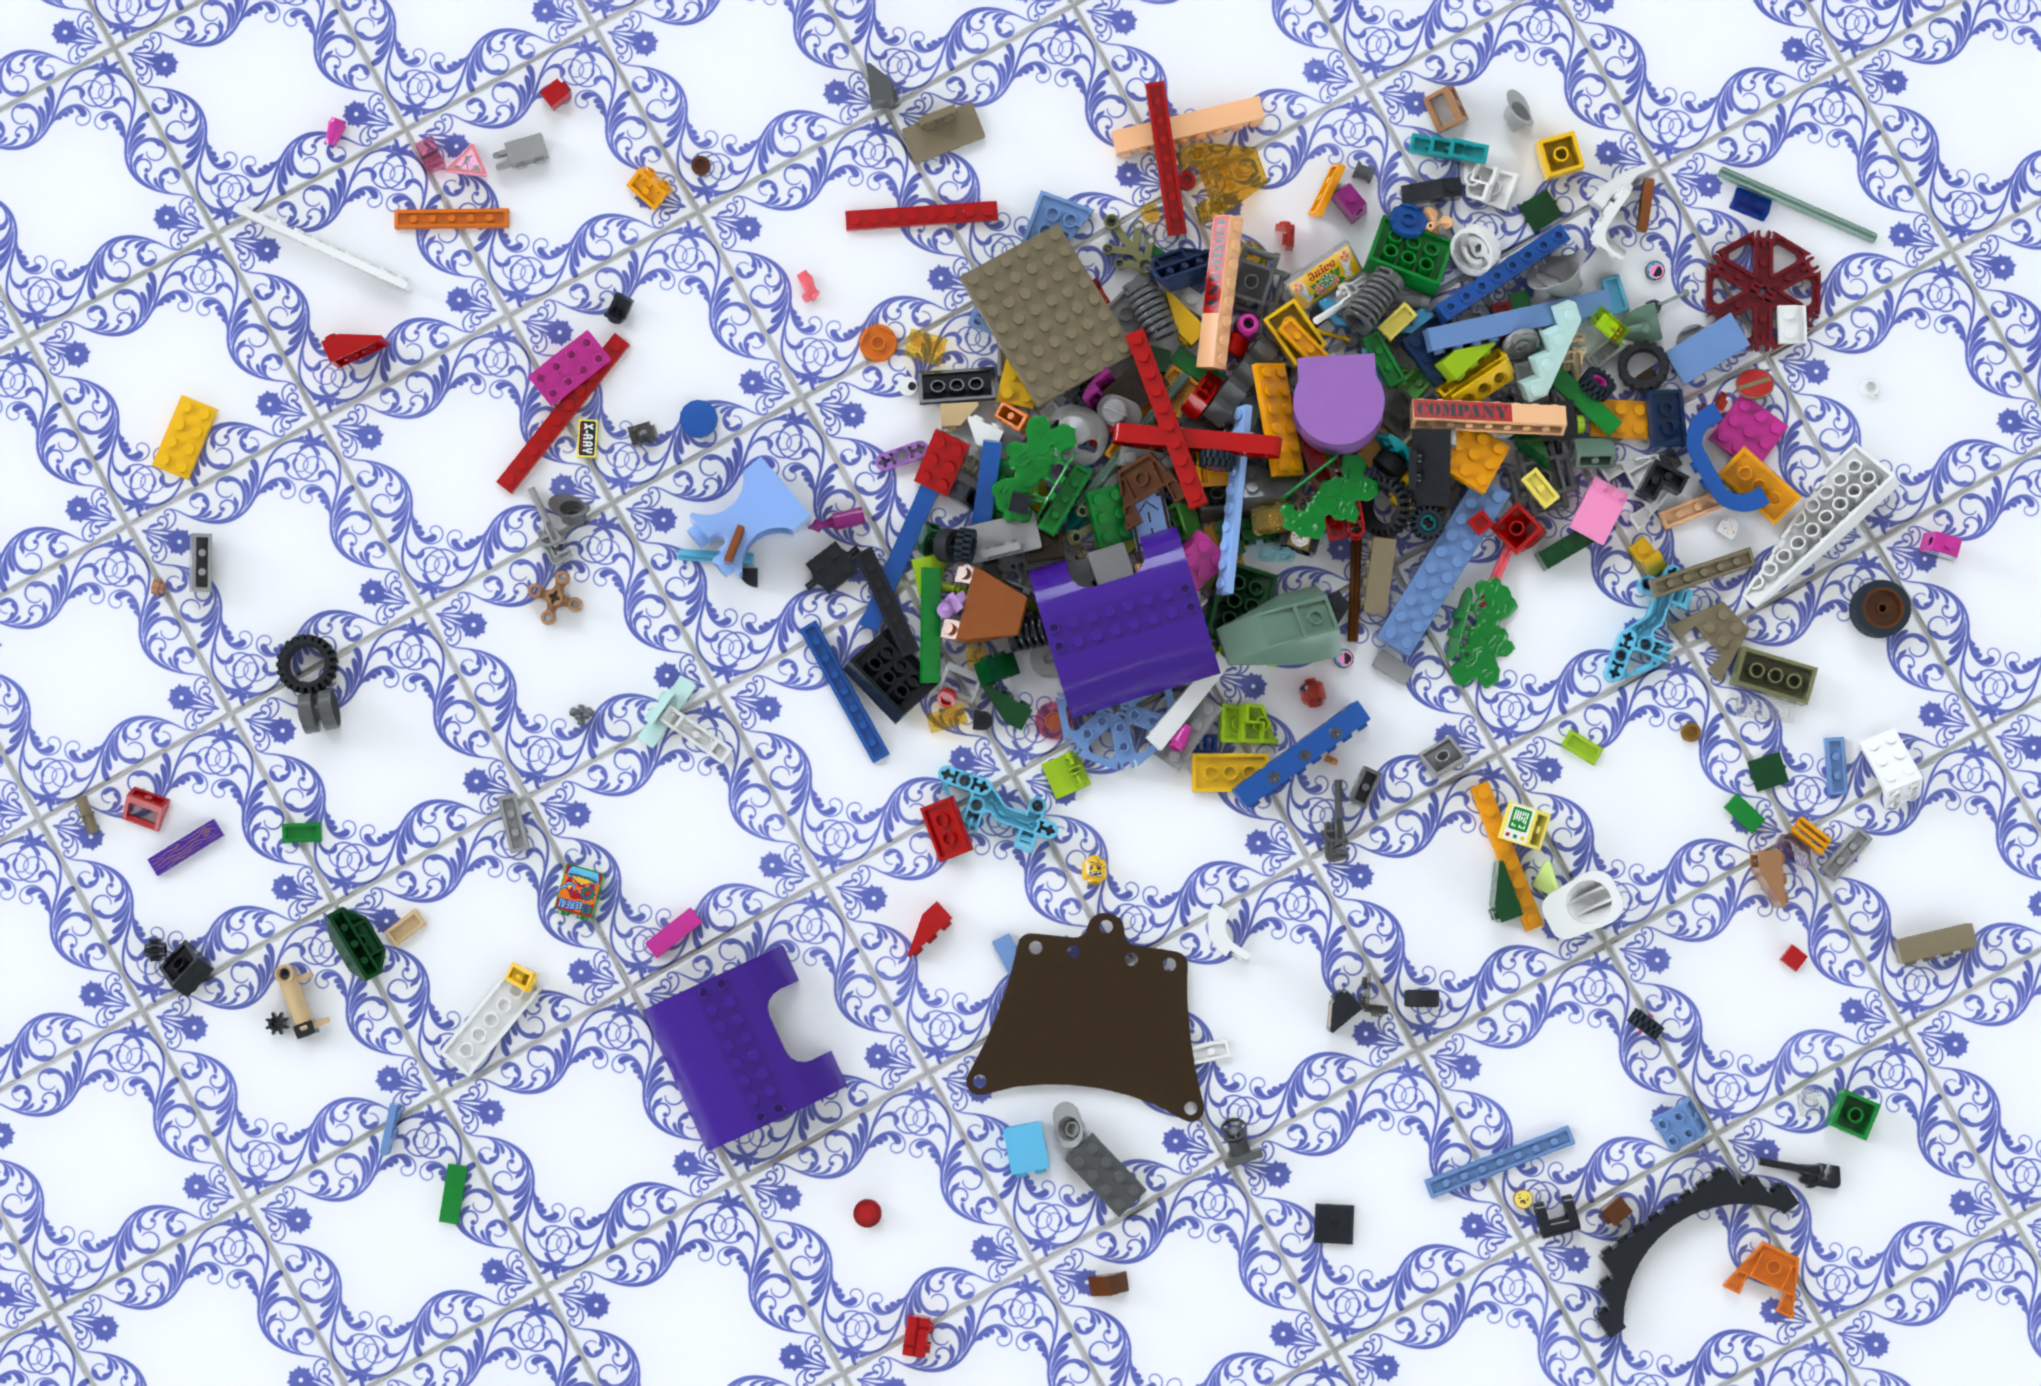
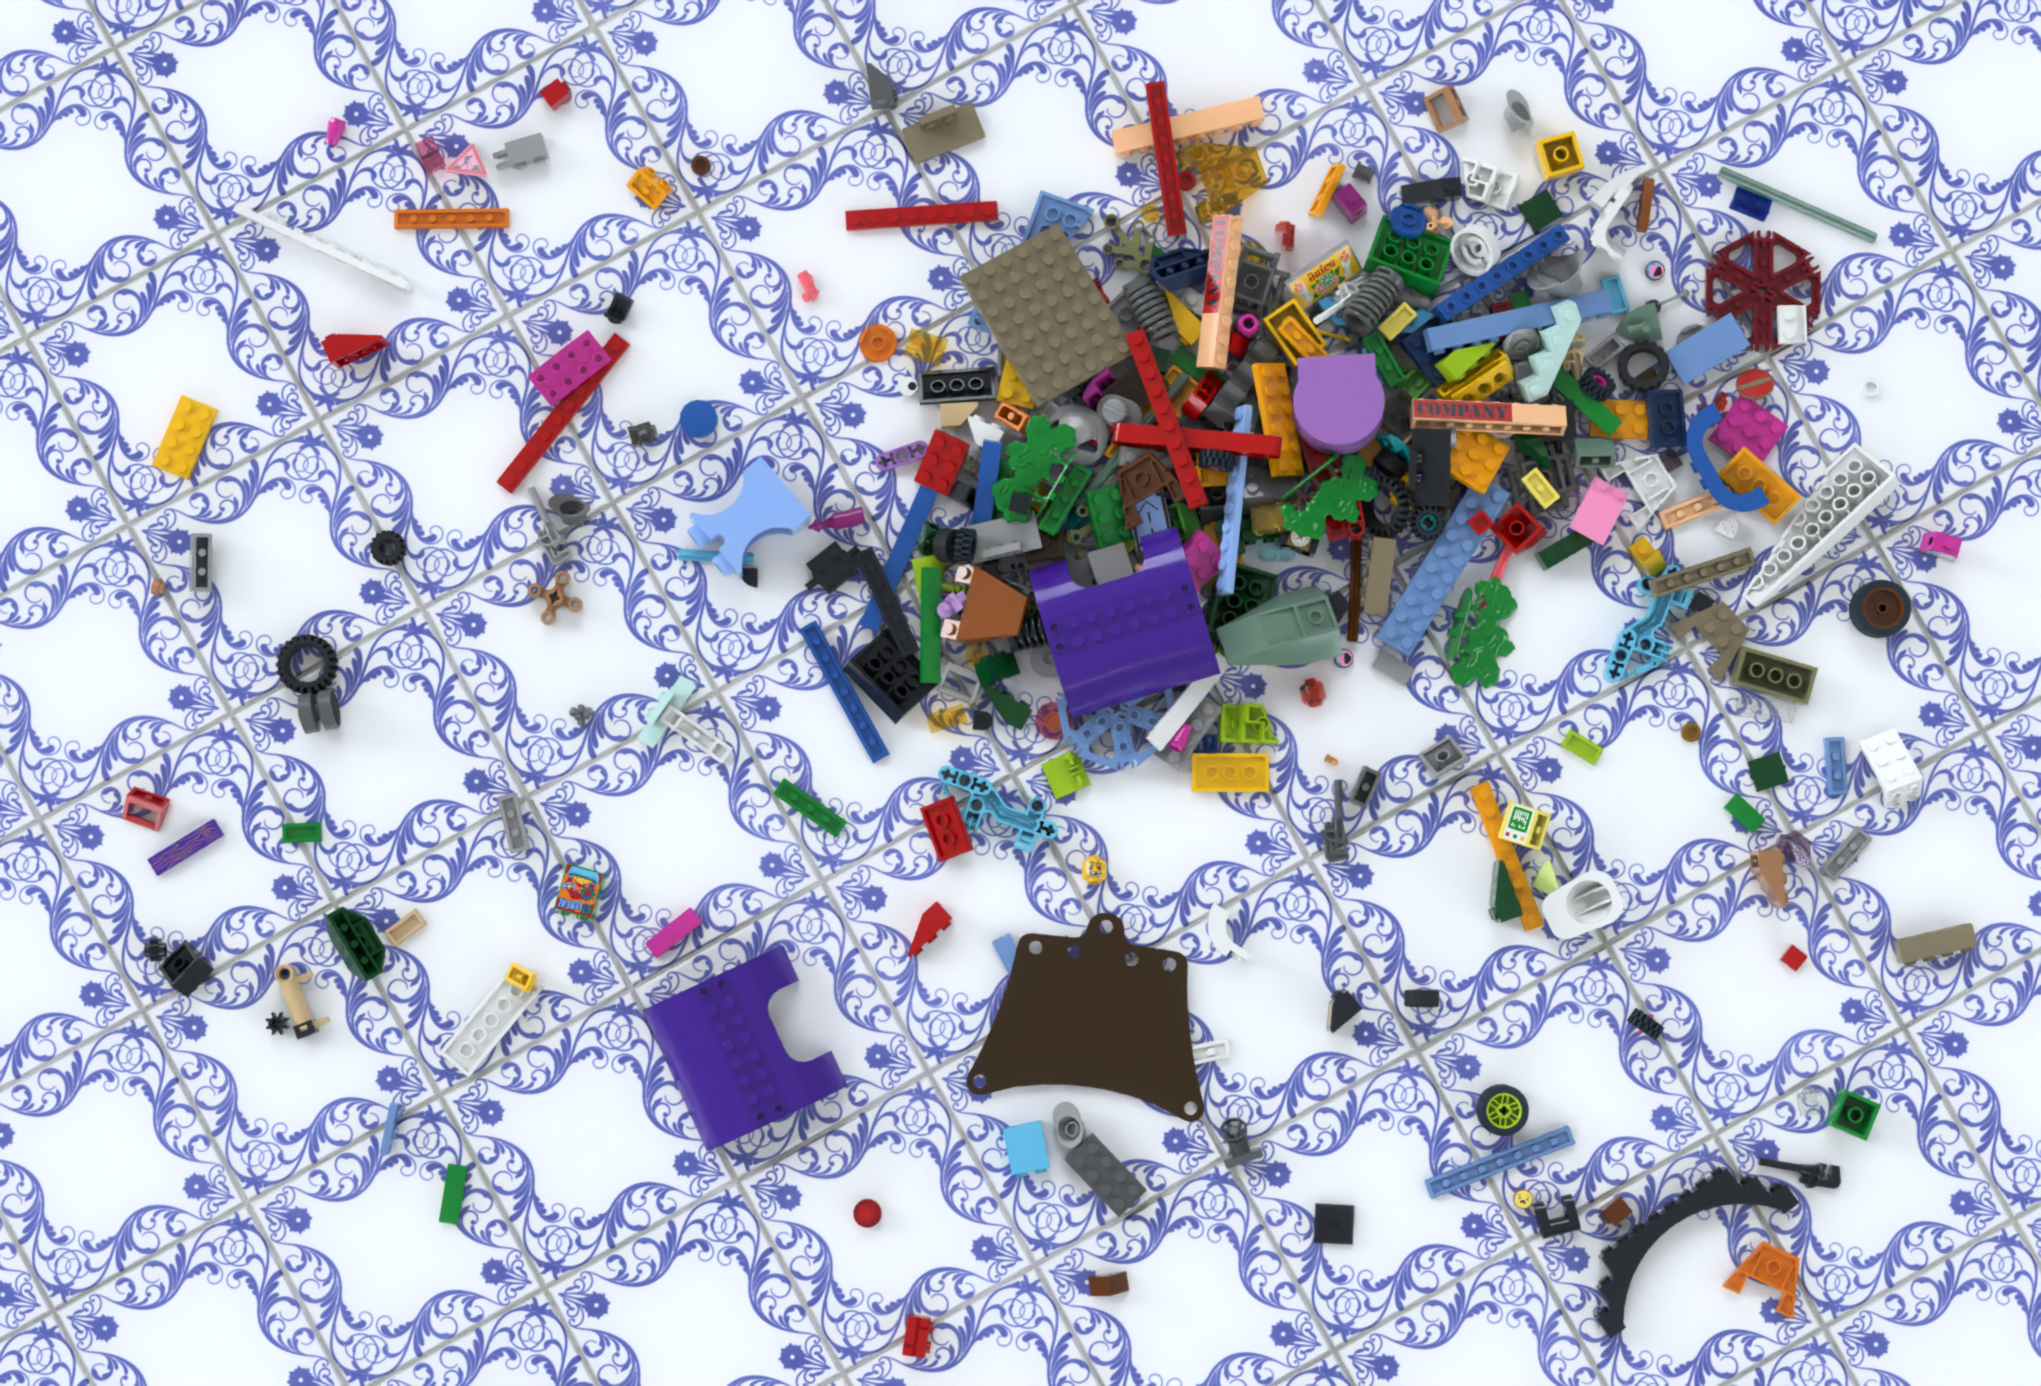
dark tan axle [75,795,99,834] -> none
tile [577,419,599,459] -> none
dark orange tile [724,524,745,565] -> none
tile [937,688,957,708] -> none
blue piece [1231,700,1371,809] -> none
clear smoke bracket [1360,973,1388,1017] -> none
teal slope [1408,133,1489,165] -> none
lime tile [1575,414,1585,434] -> none
clear neon green tile [1588,306,1630,345] -> none
black brick [1634,459,1690,504] -> none
medium blue bracket [1652,1096,1709,1152] -> none
light orange tile [1789,816,1832,856] -> none
none -> black tyre [370,530,407,566]
none -> green tile [773,778,847,837]
none -> wheel [1476,1084,1529,1136]
none -> black tile [1688,591,1715,610]

